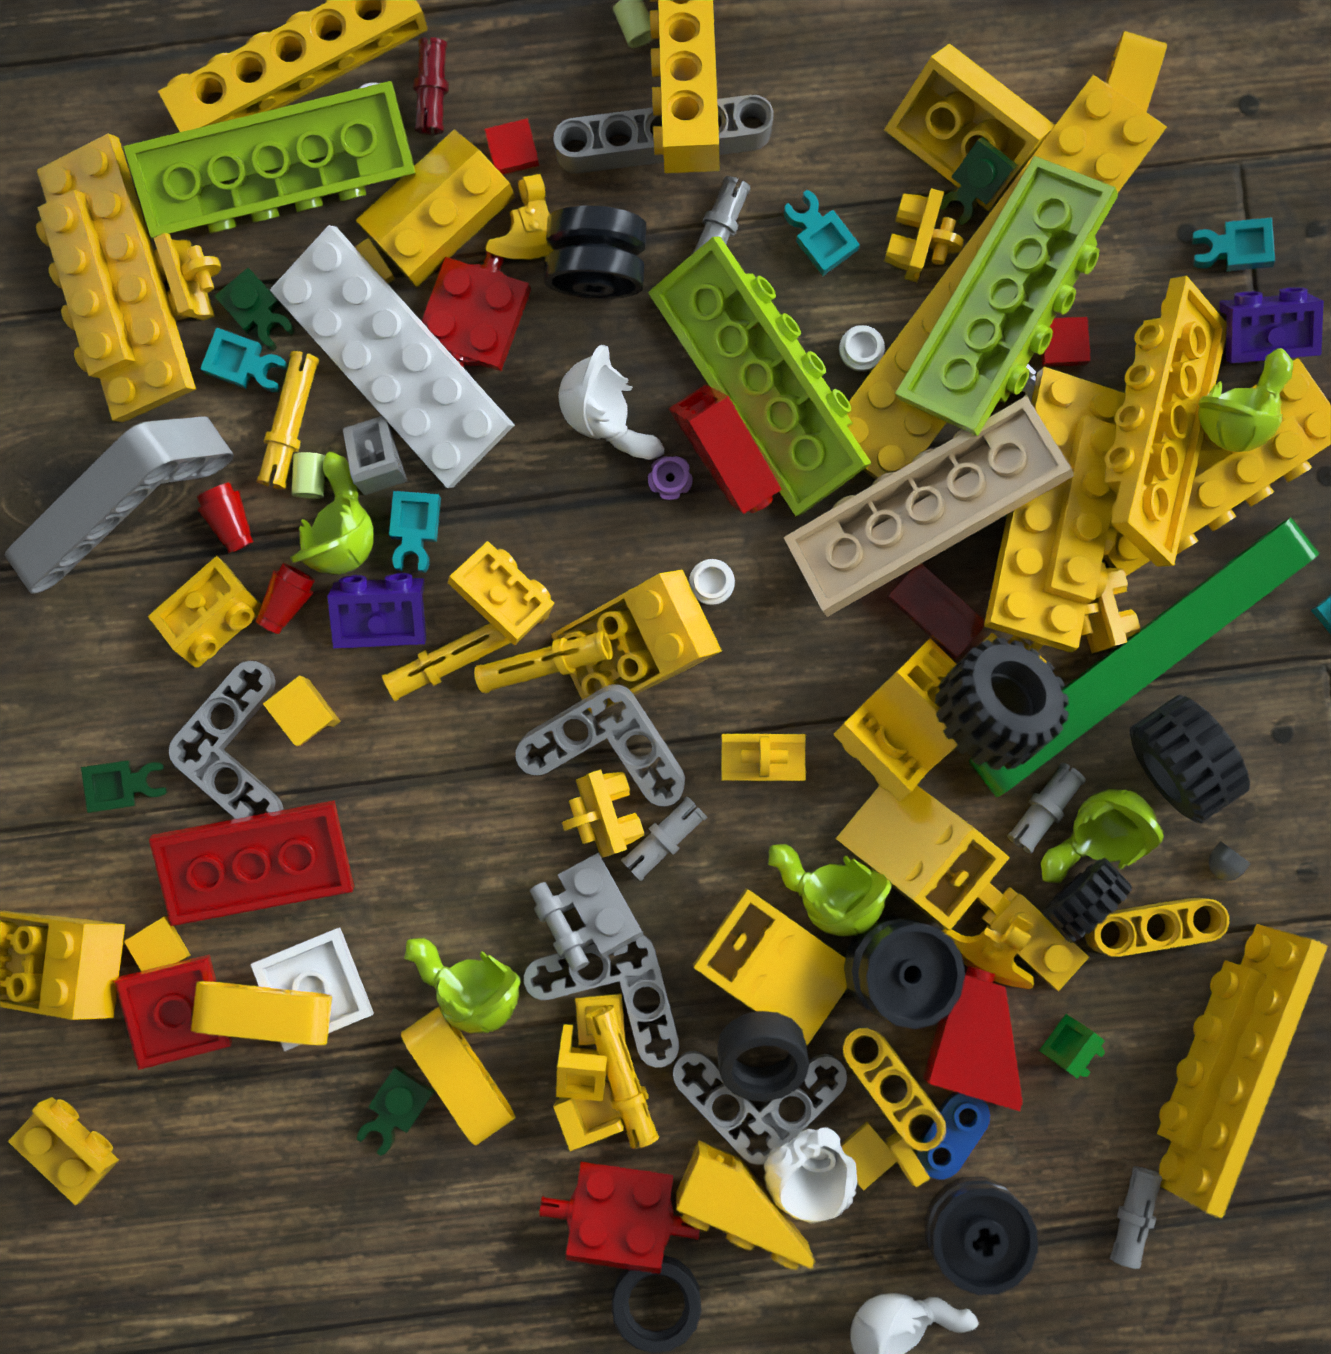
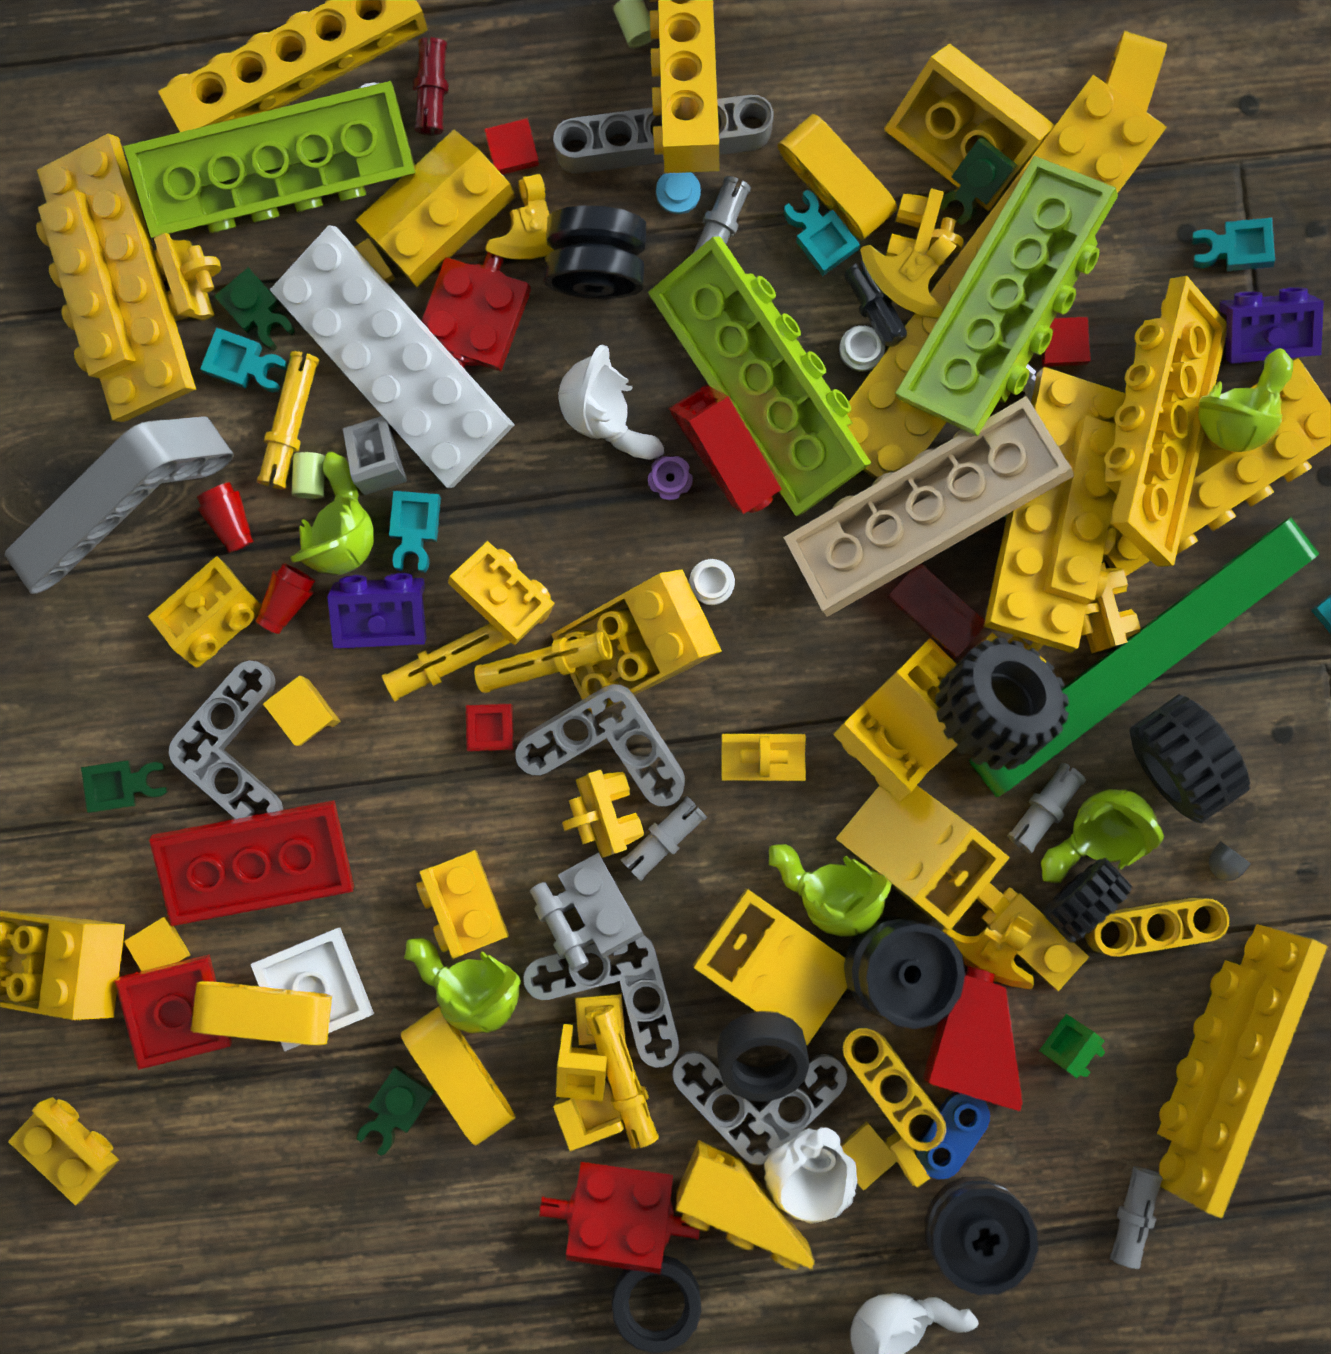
none -> yellow bracket [416,850,509,959]
none -> red tile [466,704,514,752]
none -> medium azure plate [656,172,701,214]
none -> yellow beam [777,114,897,240]
none -> black axle [844,261,907,347]
none -> yellow piece [860,234,956,319]

